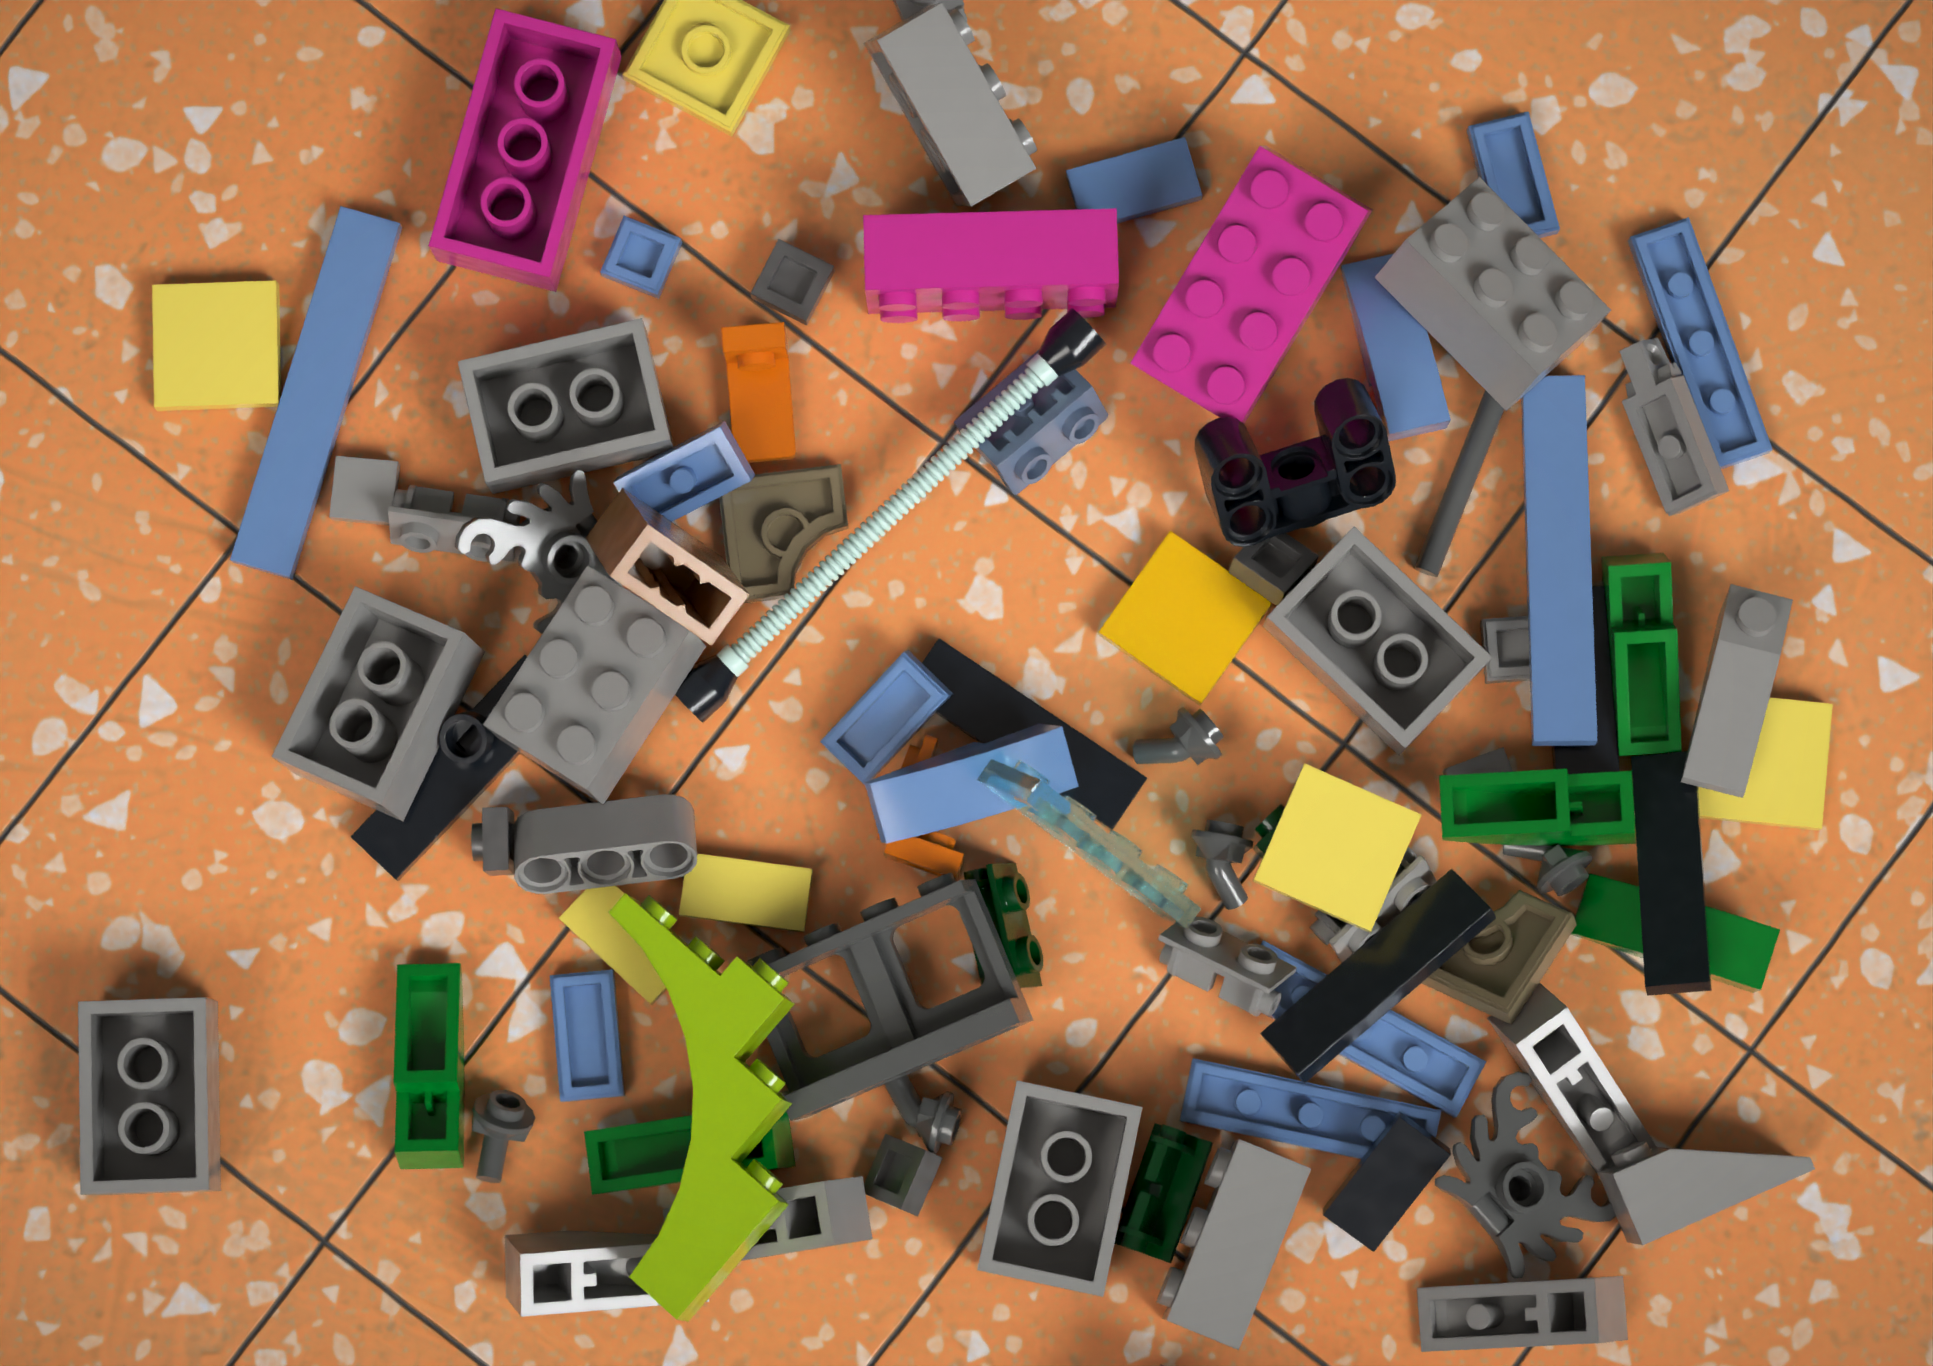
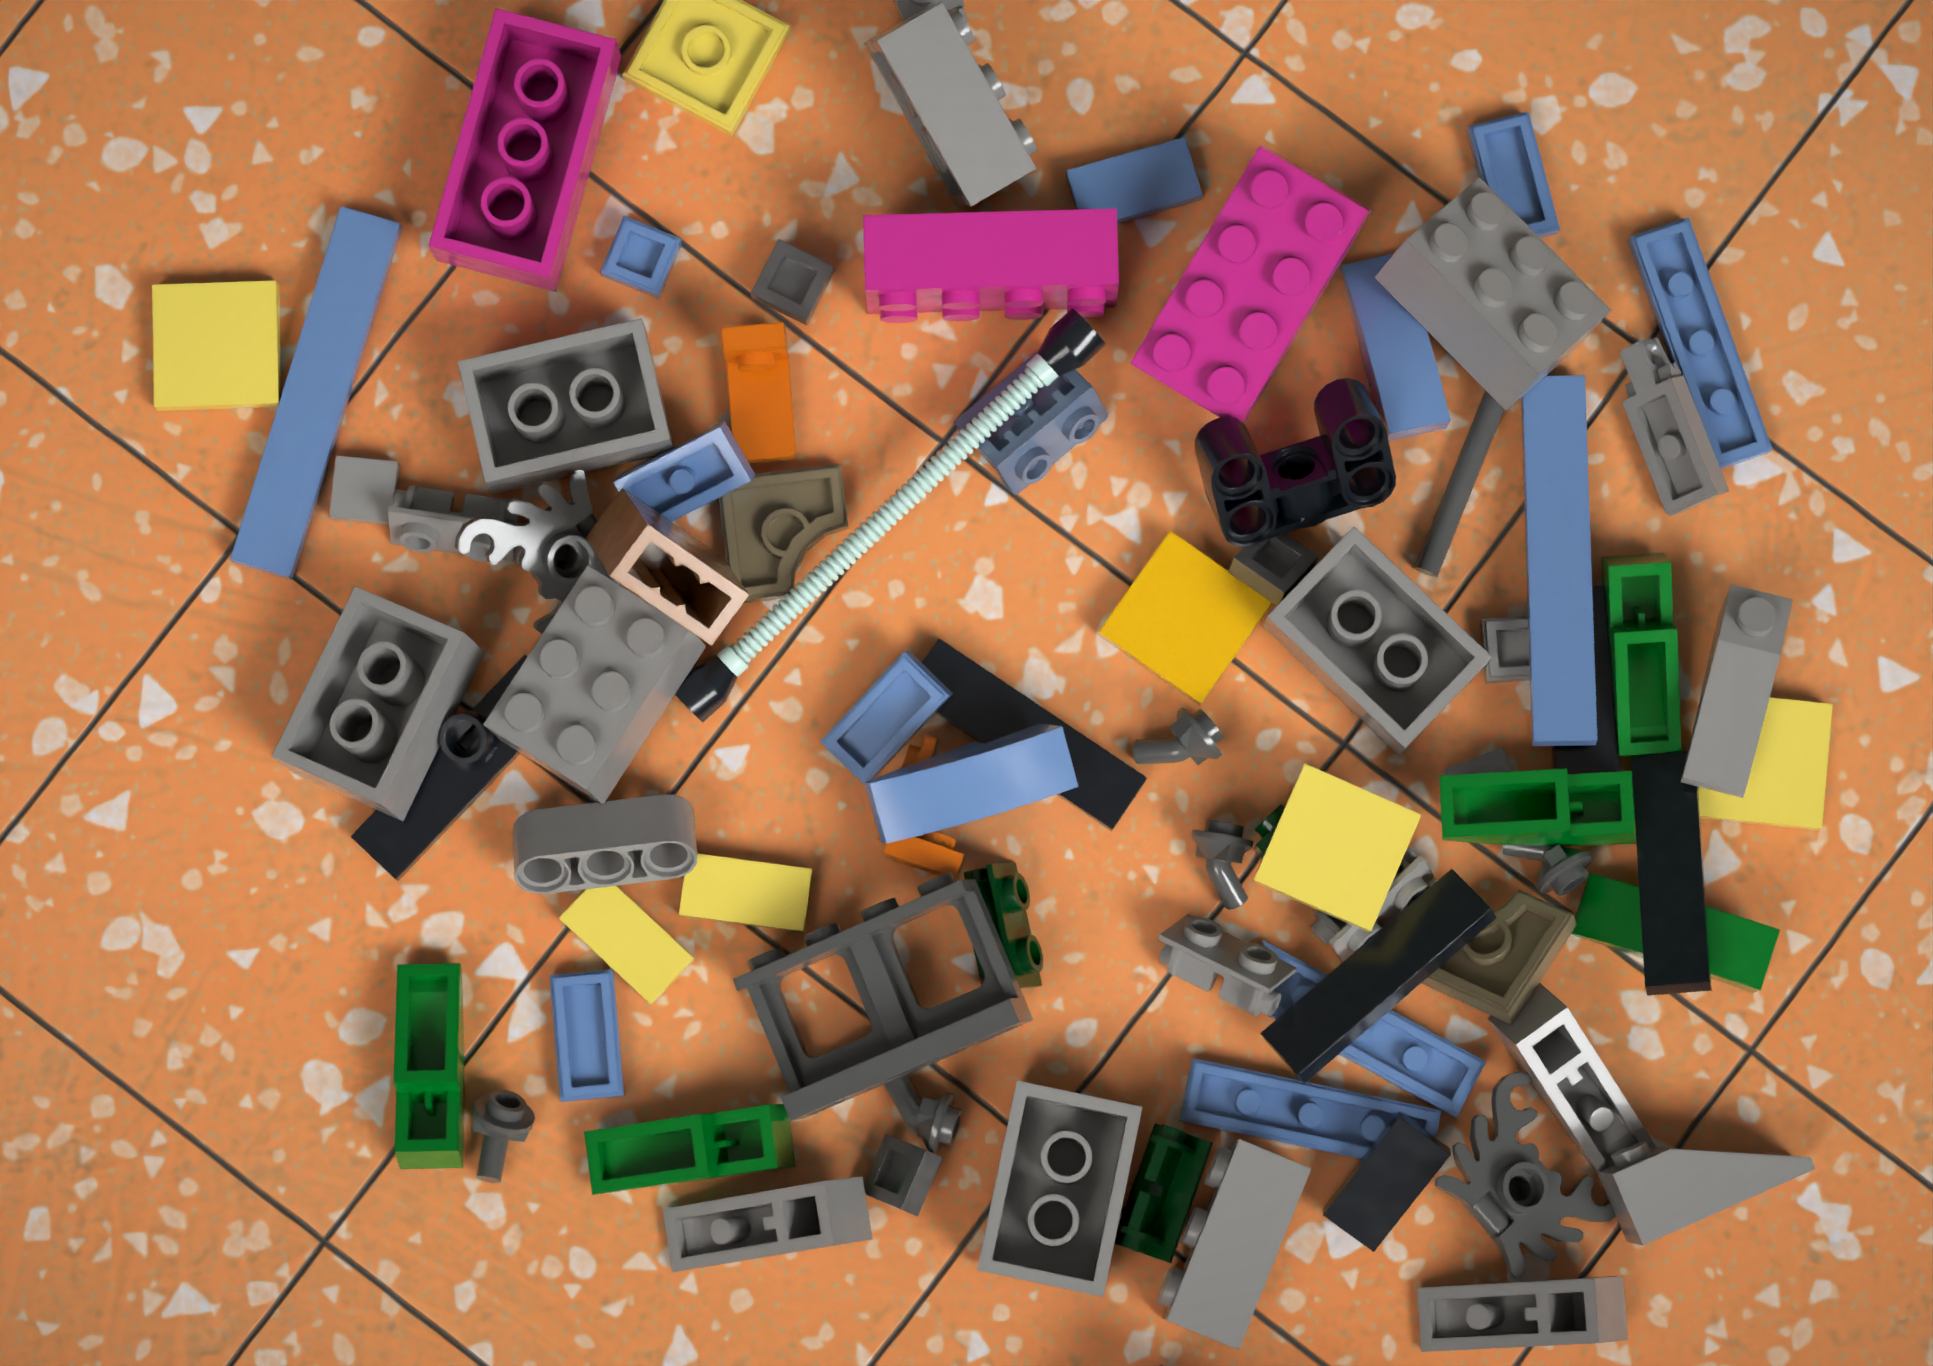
light grey brick [78,997,221,1196] -> none
flat silver plate [471,807,514,876] -> none
light grey slope [505,1231,709,1317] -> none
lime arch [609,893,795,1322] -> none
clear light blue wing [977,759,1201,929] -> none

